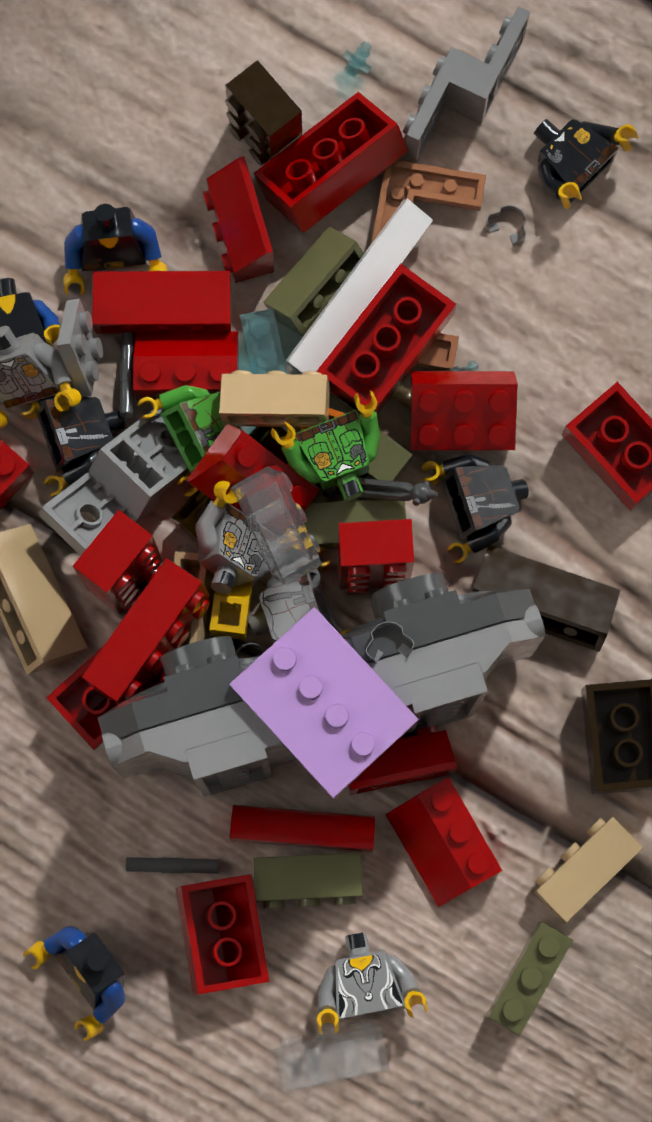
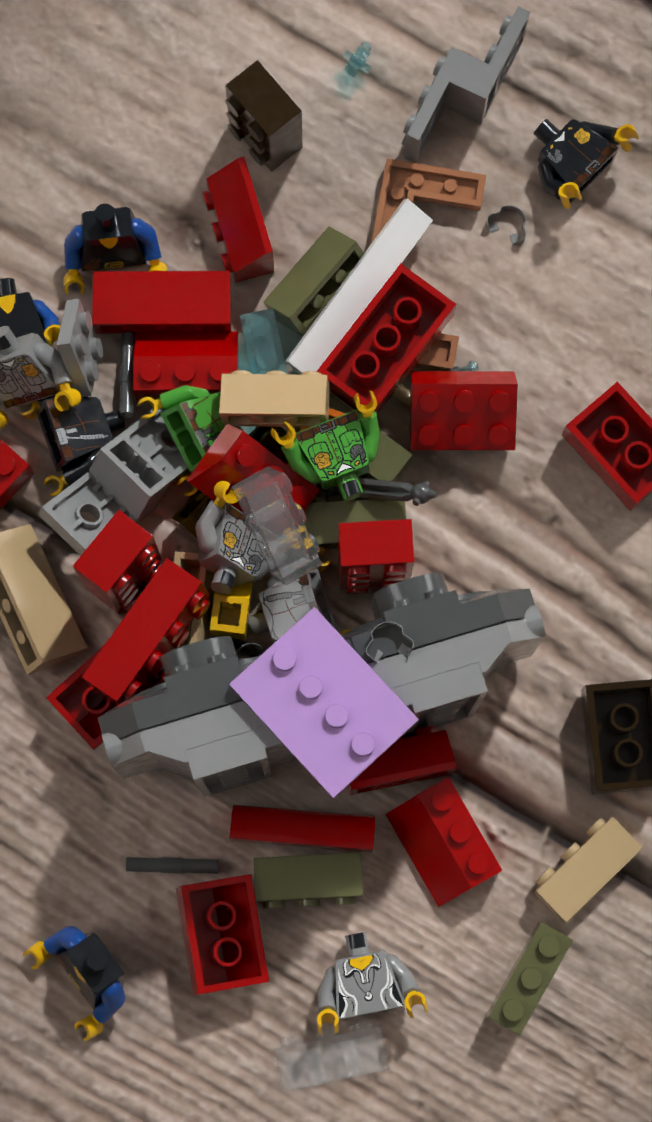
red brick [253,91,408,233] -> none
black torso [422,454,529,564] -> none
dark brown brick [472,546,621,652] -> none

